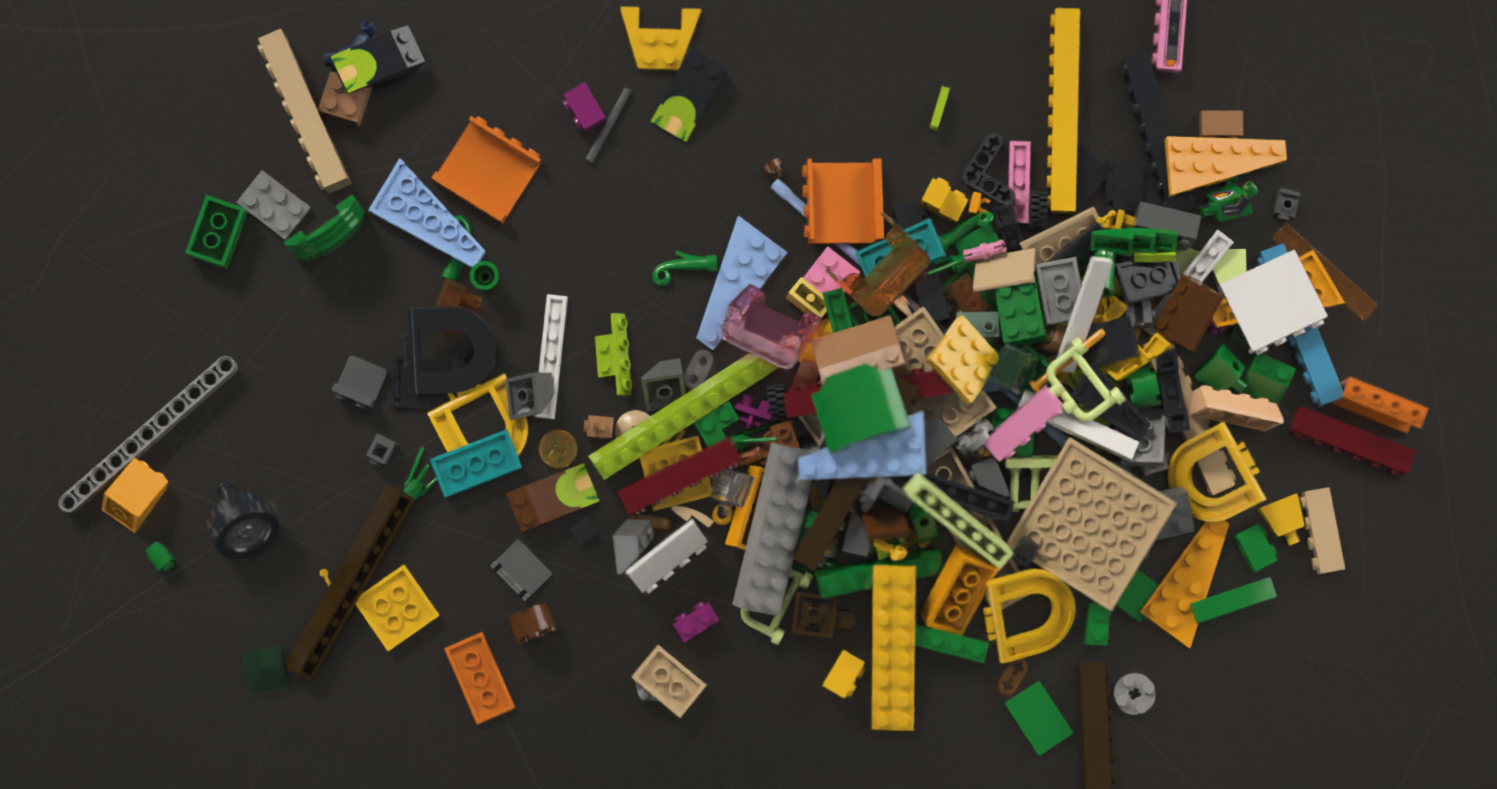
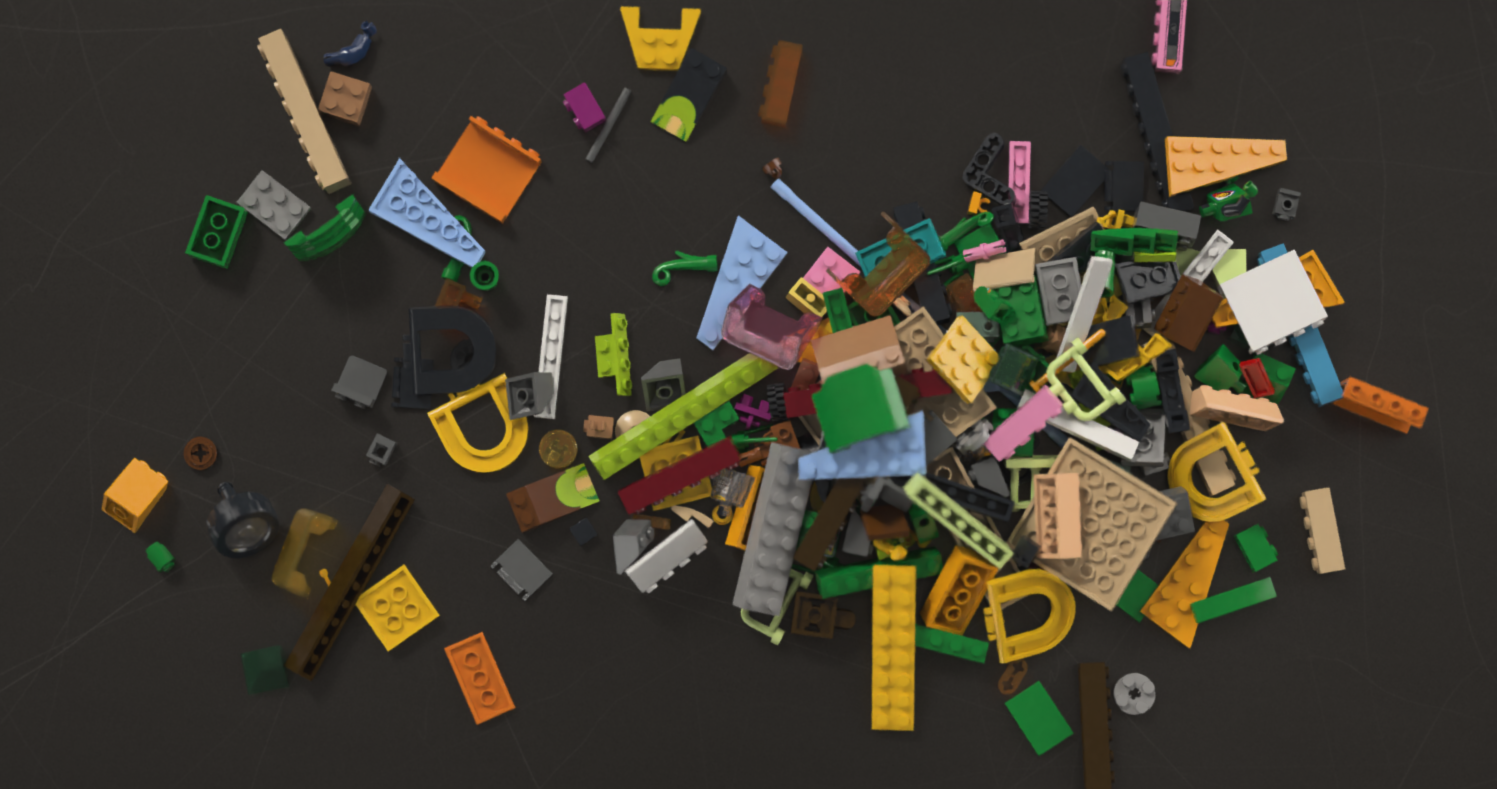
light grey beam [59,356,238,513] -> none
black slope [330,25,425,94] -> none
green plant [403,447,438,500] -> none
teal tile [430,429,522,498] -> none
reddish brown brick [508,603,557,645] -> none
tan piece [631,645,707,717] -> none
magenta brick [673,602,720,643] -> none
clear plate [683,350,713,389] -> none
orange panel [802,159,884,244] -> none
yellow brick [822,650,866,699] -> none
yellow brick [920,178,968,224] -> none
lime tile [929,86,950,131] -> none
yellow brick [1047,8,1080,214] -> none
green brick [1084,603,1110,647] -> none
medium nougat brick [1199,111,1243,139] -> none
yellow torso [1258,494,1305,546] -> none
clear orange tile [1272,222,1378,320] -> none
dark red brick [1288,406,1417,477] -> none
none -> reddish brown gear [184,437,217,470]
none -> clear yellow windscreen [272,508,338,598]
none -> clear orange brick [758,40,803,128]
none -> green leg [974,286,1013,323]
none -> light nougat slope [1034,473,1082,558]
none -> red tile [1239,358,1275,399]

